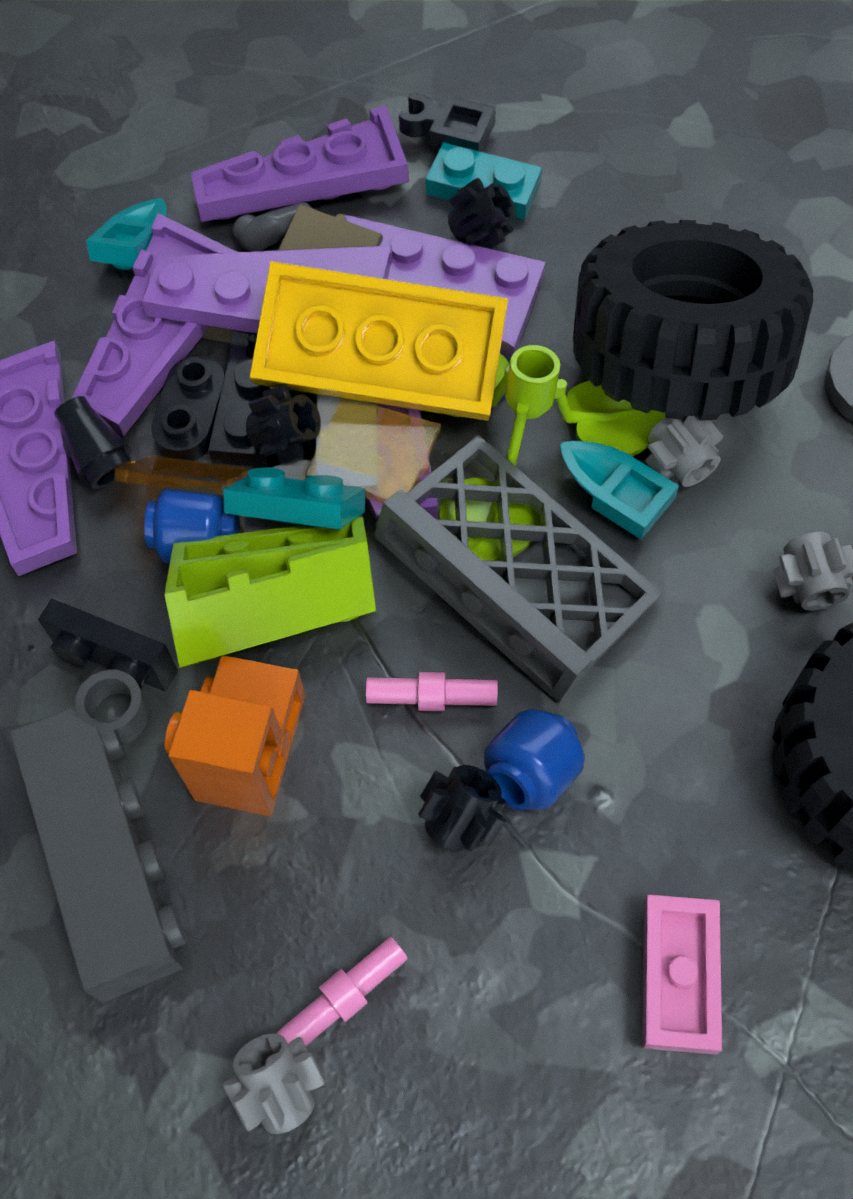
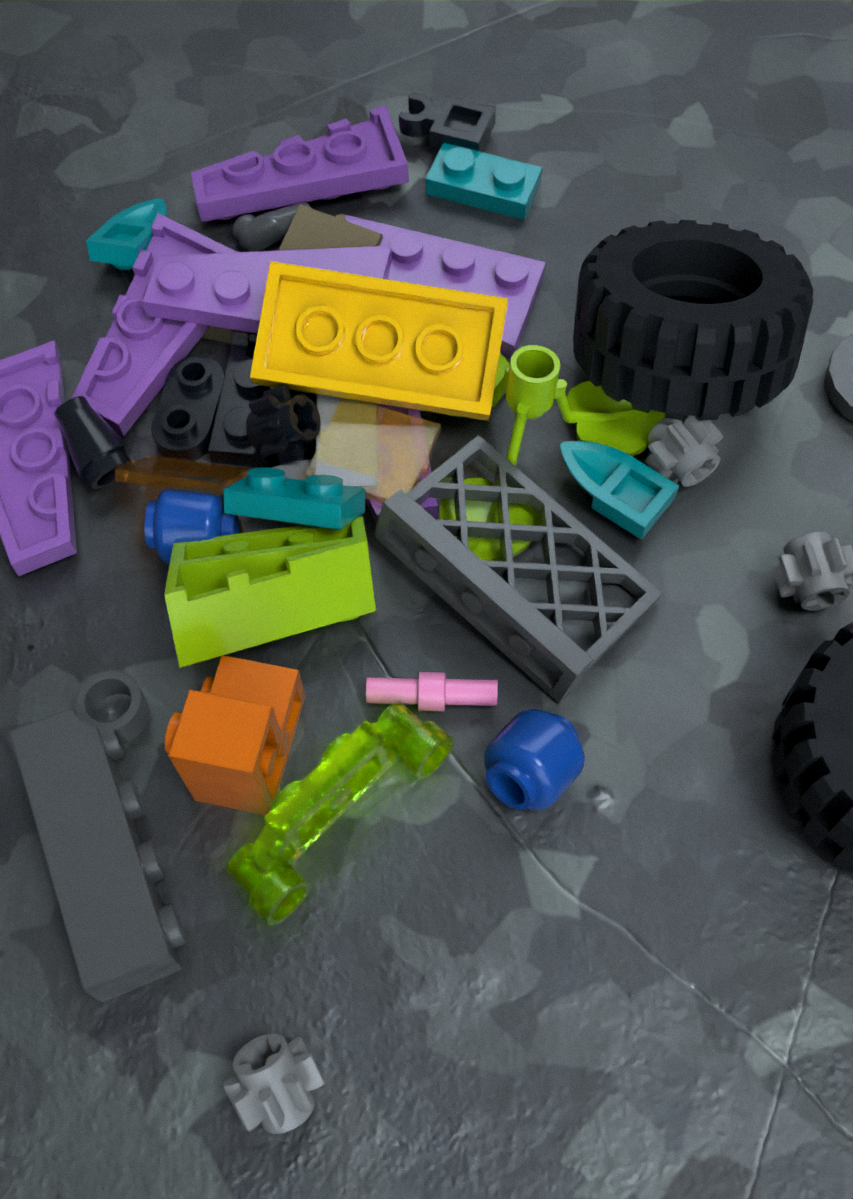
black plate [38,598,178,692] -> none
bright pink bar [276,936,408,1046] -> none
black gear [418,765,507,852] -> none
black gear [448,178,515,249] -> none
bright pink plate [642,895,722,1055] -> none
none -> clear neon green plate [227,702,454,926]

